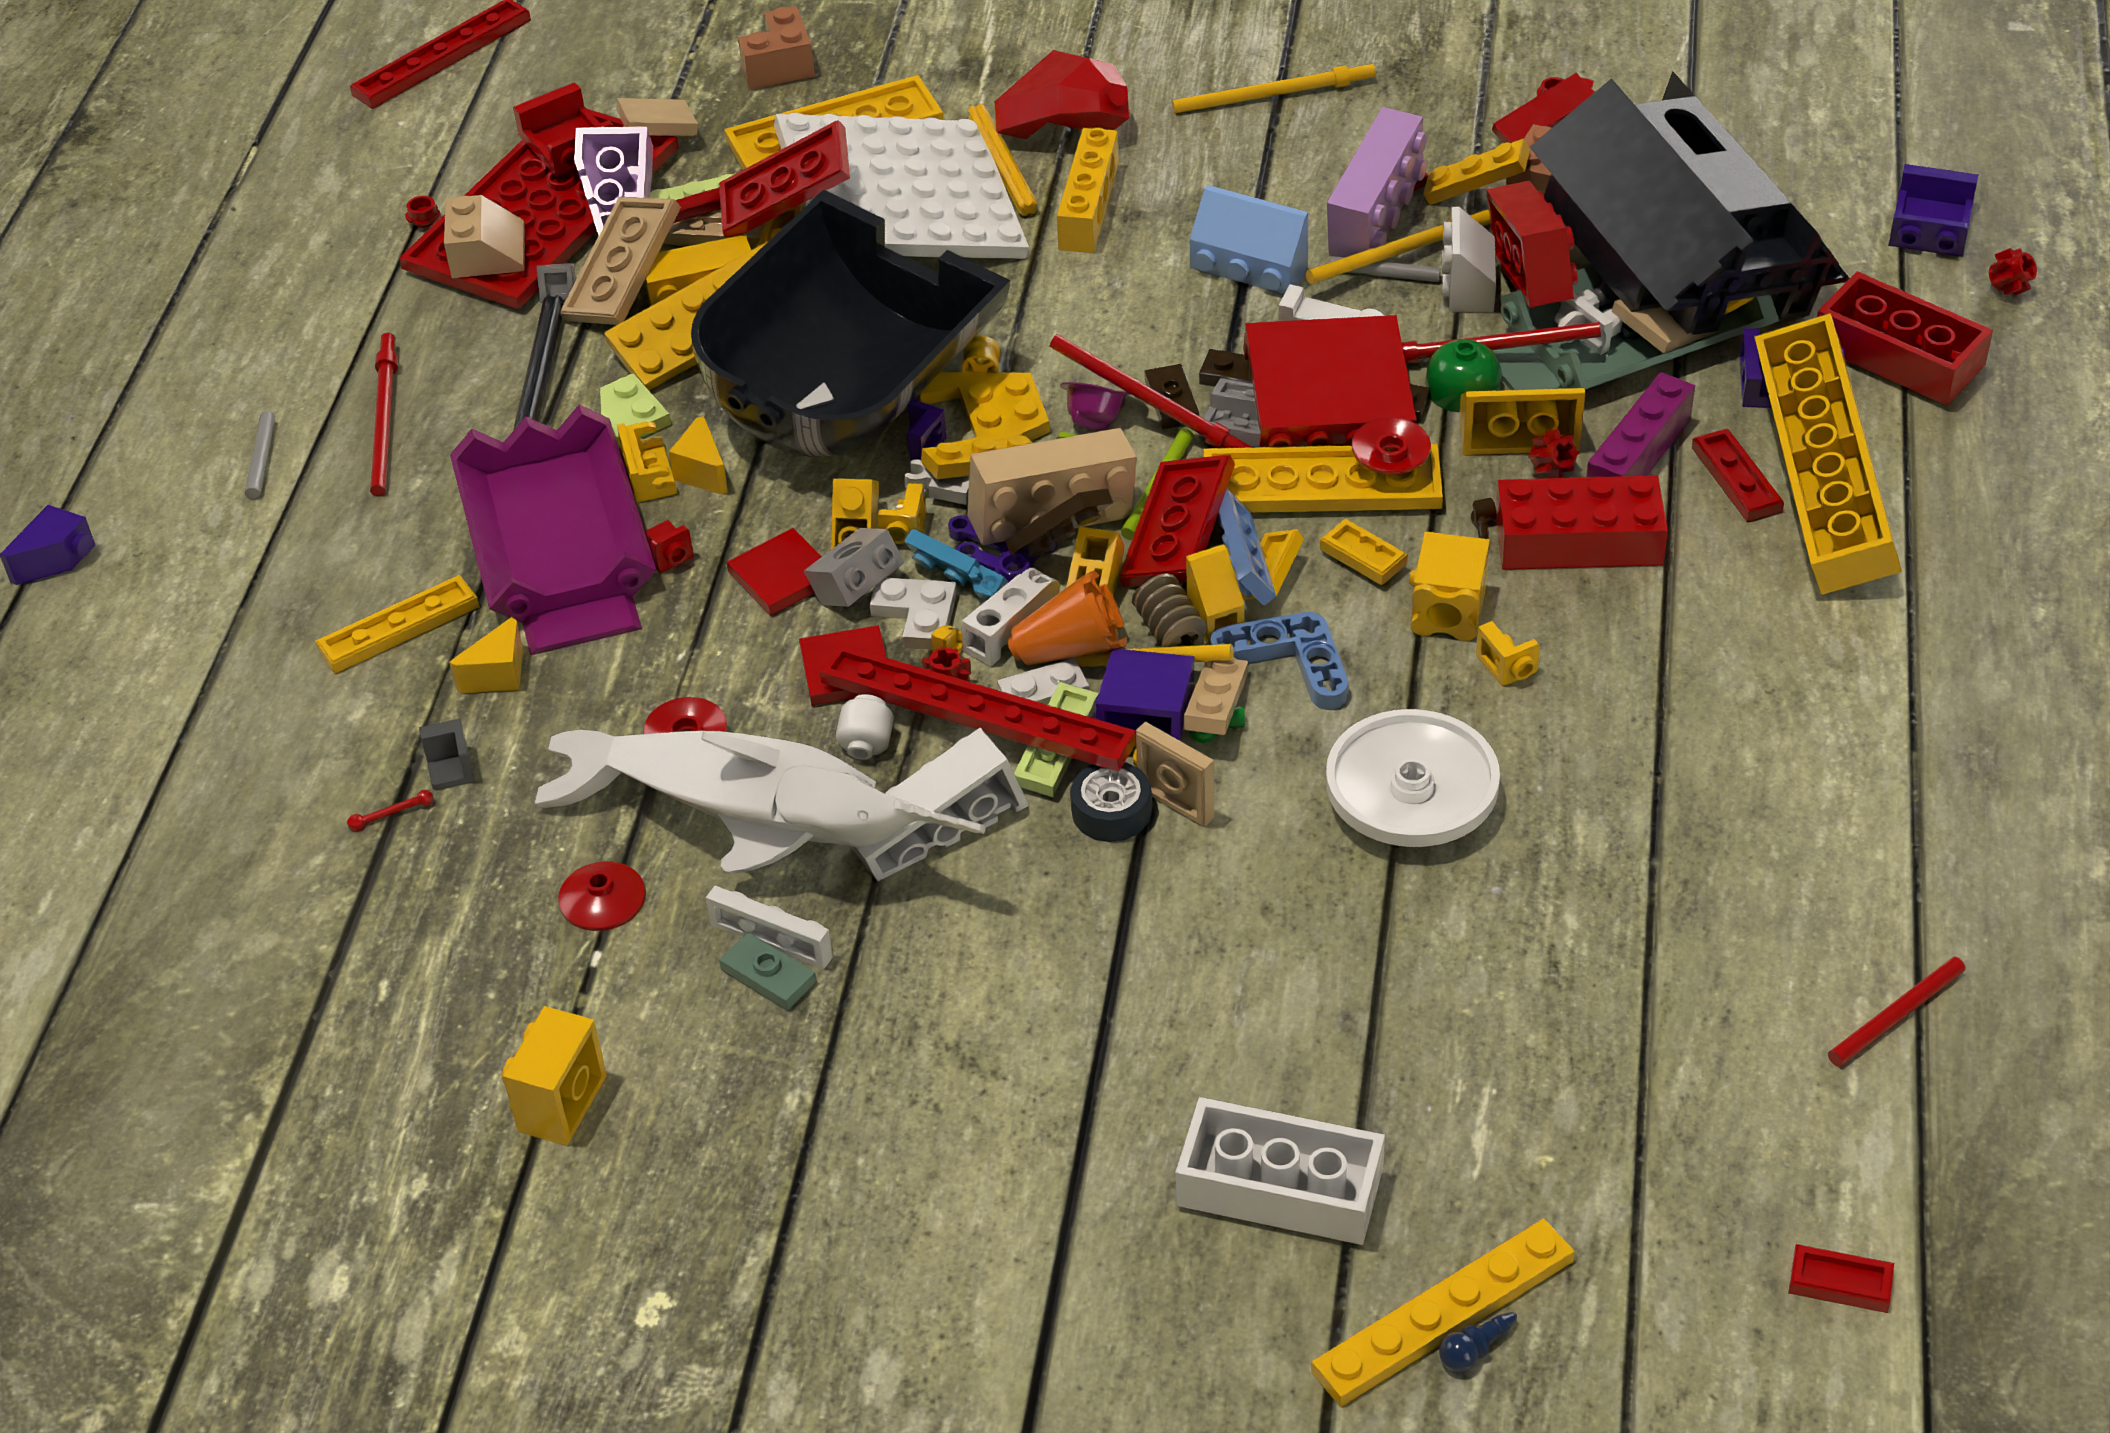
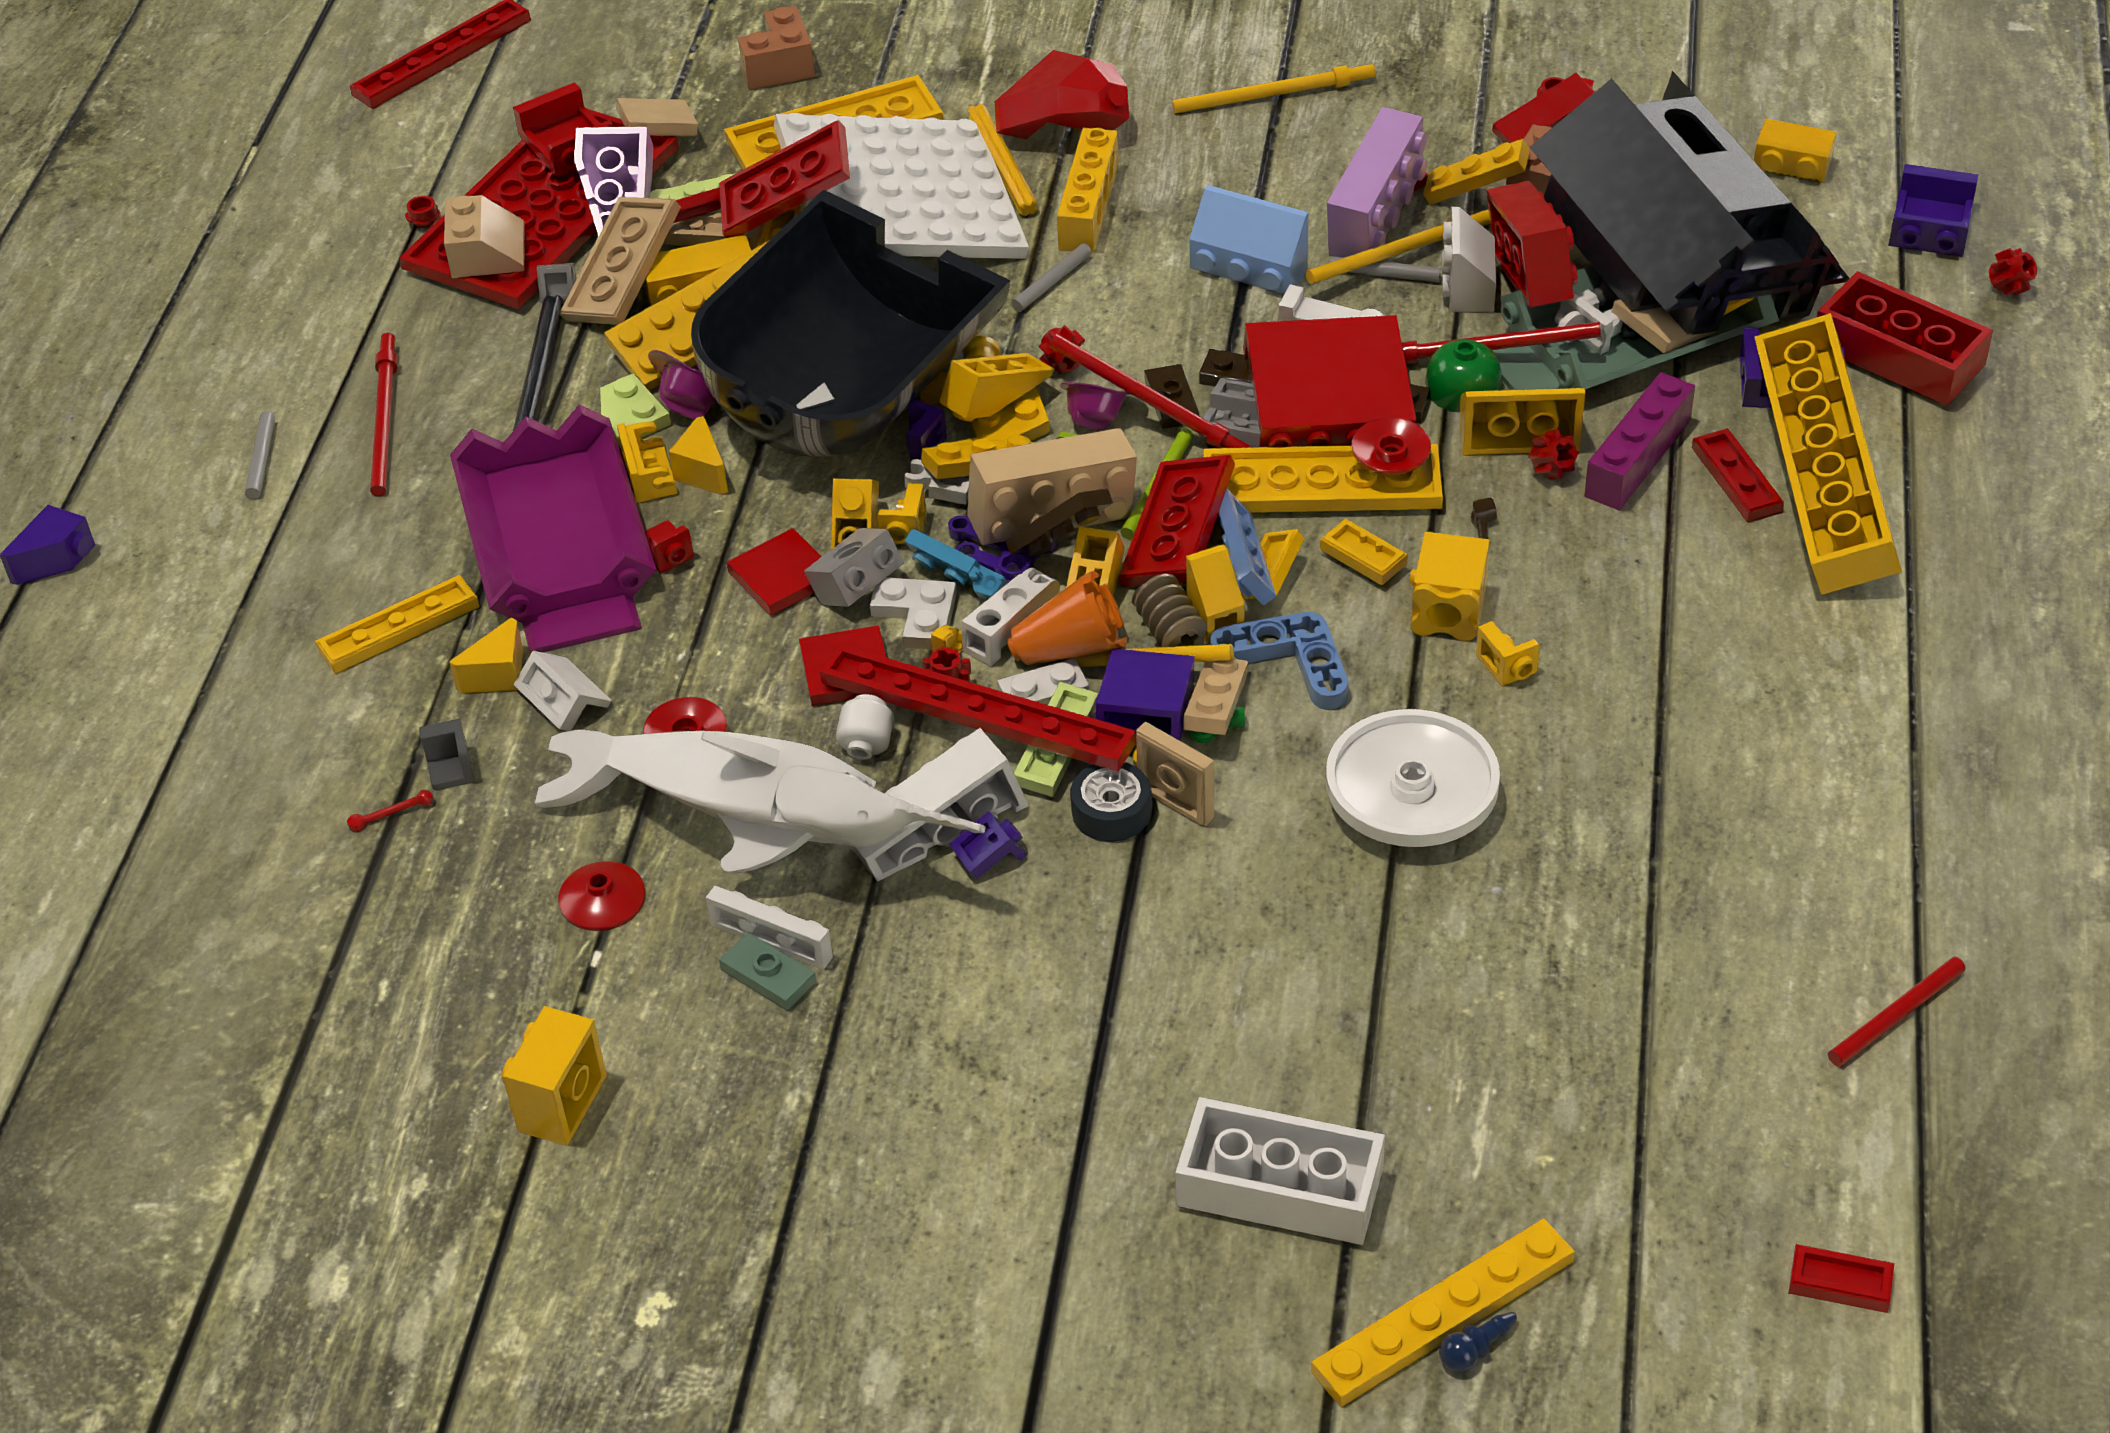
red brick [1496,475,1668,570] -> none
none -> white panel [514,651,612,731]
none -> magenta piece [648,350,717,420]
none -> yellow slope [939,353,1054,421]
none -> dark purple bracket [949,811,1026,879]
none -> light grey bar [1011,243,1092,312]
none -> red gear [1039,325,1085,374]
none -> yellow brick [1754,118,1837,183]

